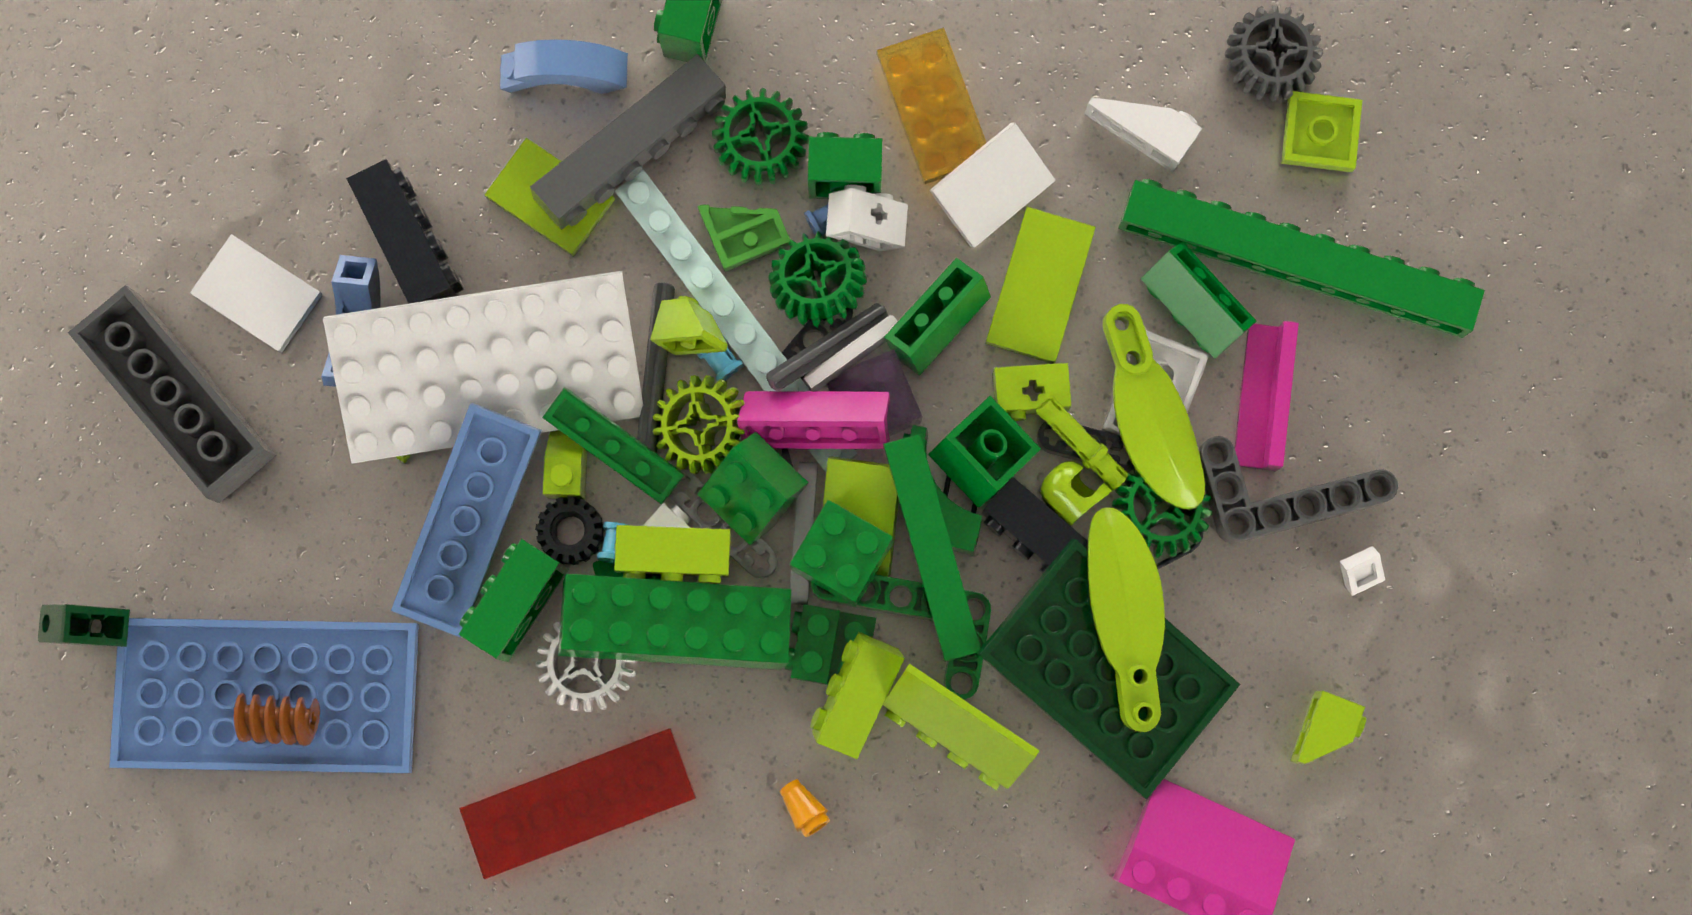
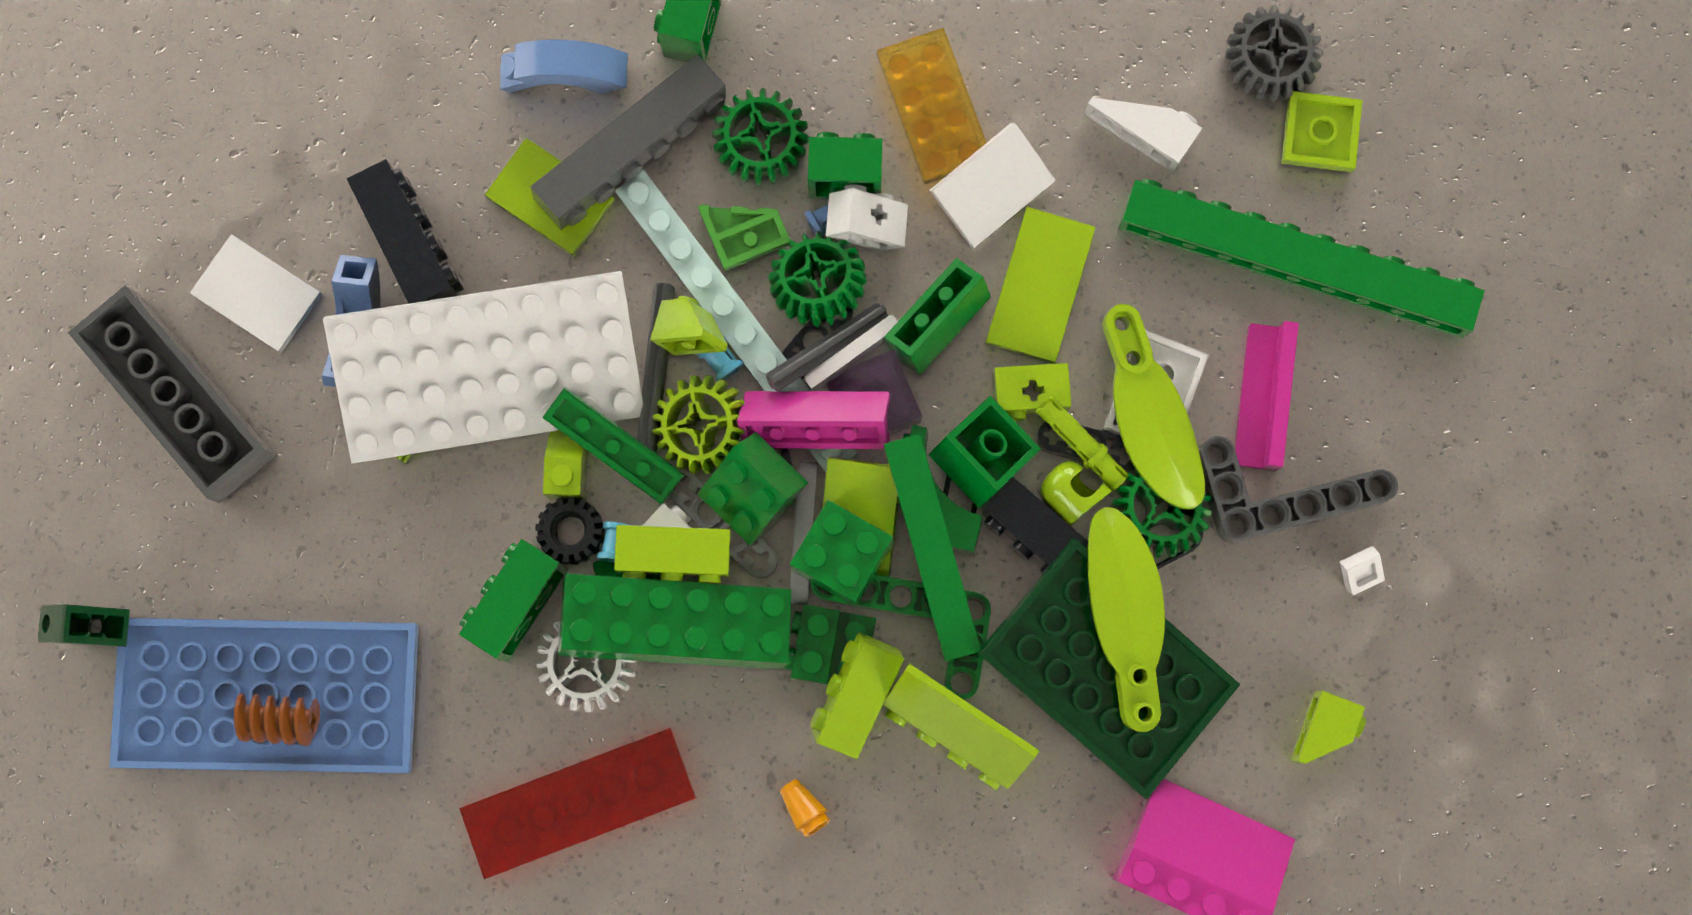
medium blue plate [391,403,542,637] -> none
green brick [1141,241,1257,358] -> none

